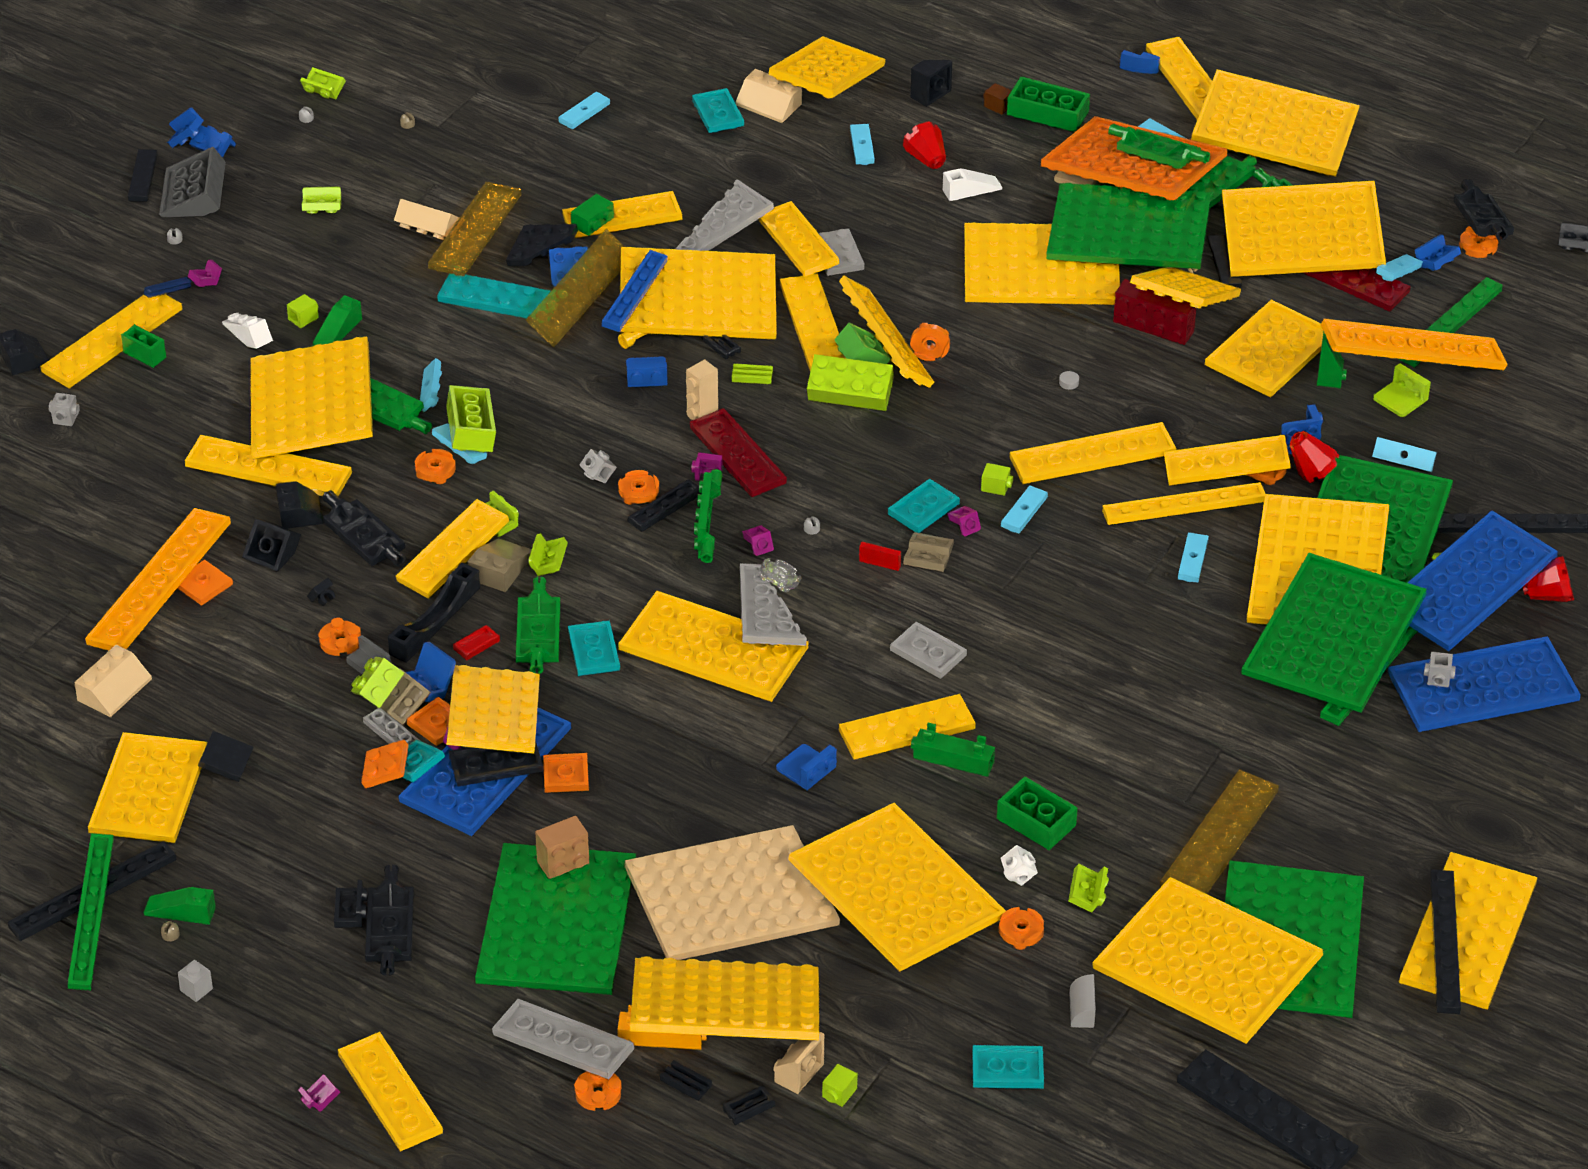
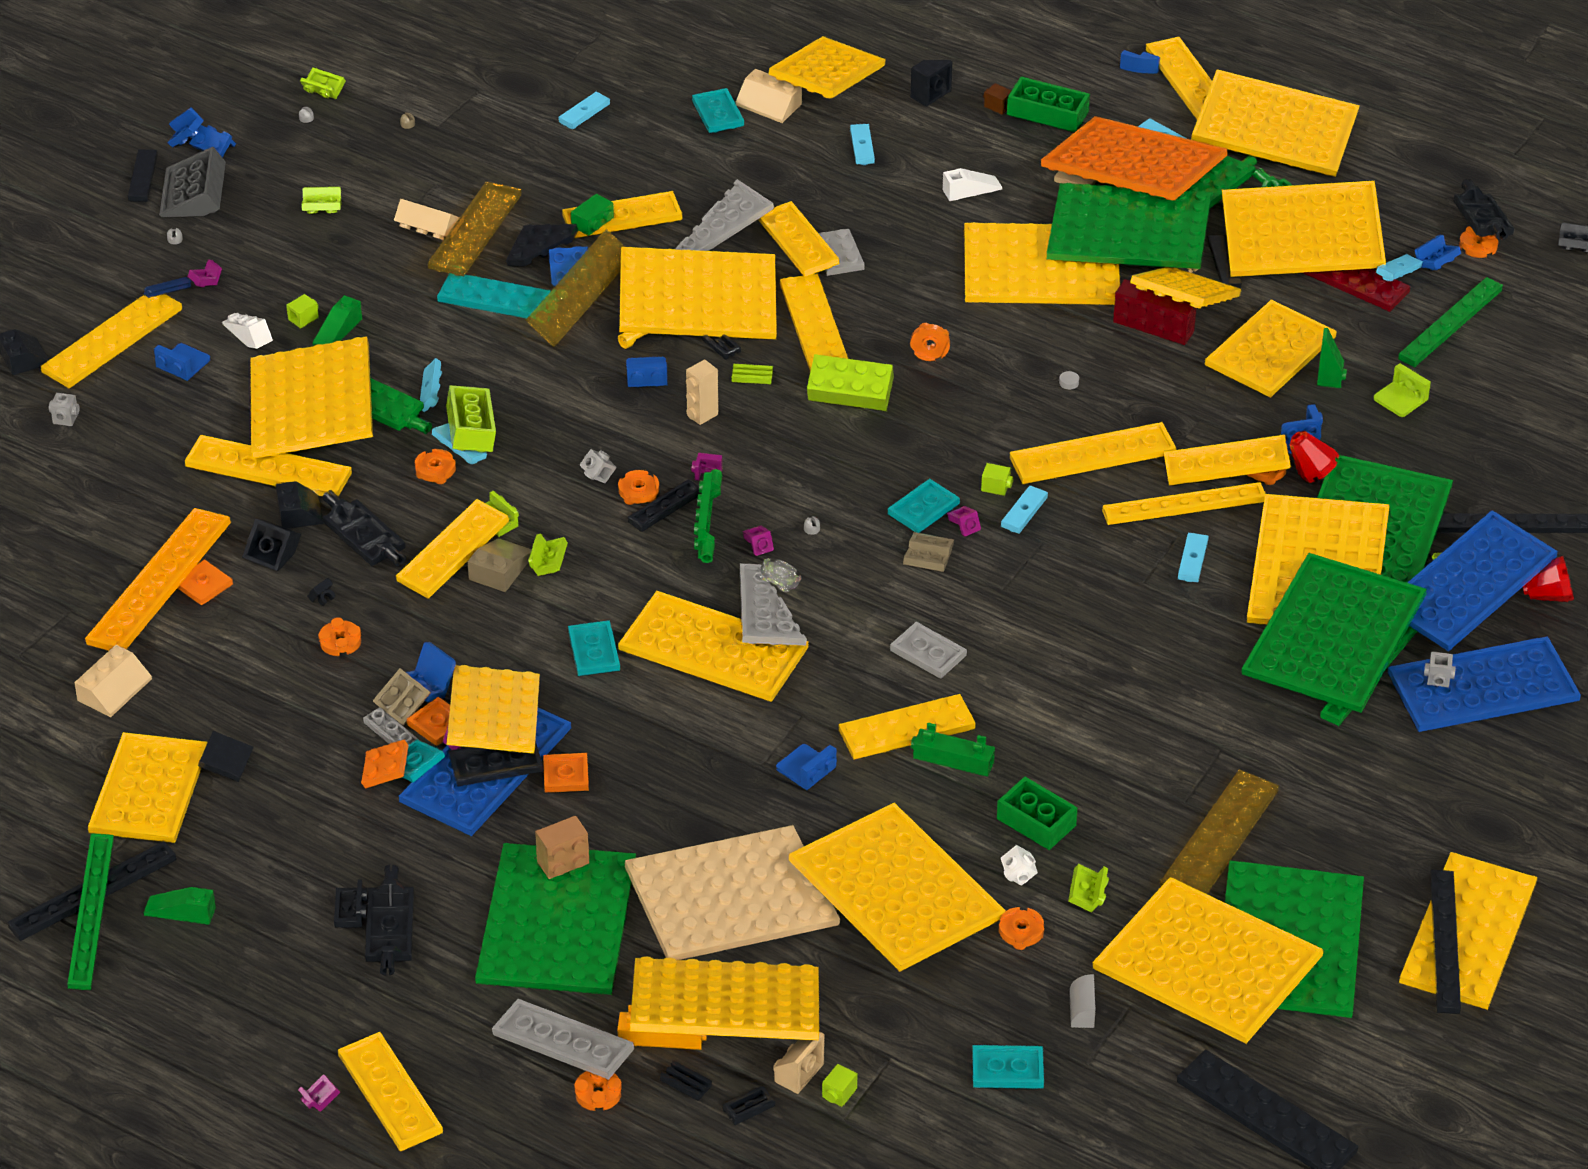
green brick [121,324,166,368] -> none
dark tan hinge [161,921,180,941] -> none
light grey brick [178,959,213,1002] -> none
dark grey panel [346,635,391,674] -> none
lime bracket [351,657,404,708] -> none
black arch [388,563,480,663] -> none
red tile [453,625,500,661] -> none
green plate [516,577,561,674] -> none
blue plate [602,250,668,332] -> none
dark red plate [690,408,787,497] -> none
bright green brick [834,323,891,364] -> none
yellow plate [839,276,934,388] -> none
red tile [859,542,901,571] -> none
red cone [903,121,946,169] -> none
green plate [1108,124,1210,169] -> none
light orange plate [1321,319,1508,370] -> none
medium azure tile [1372,437,1437,472] -> none
none -> blue bracket [154,343,210,381]

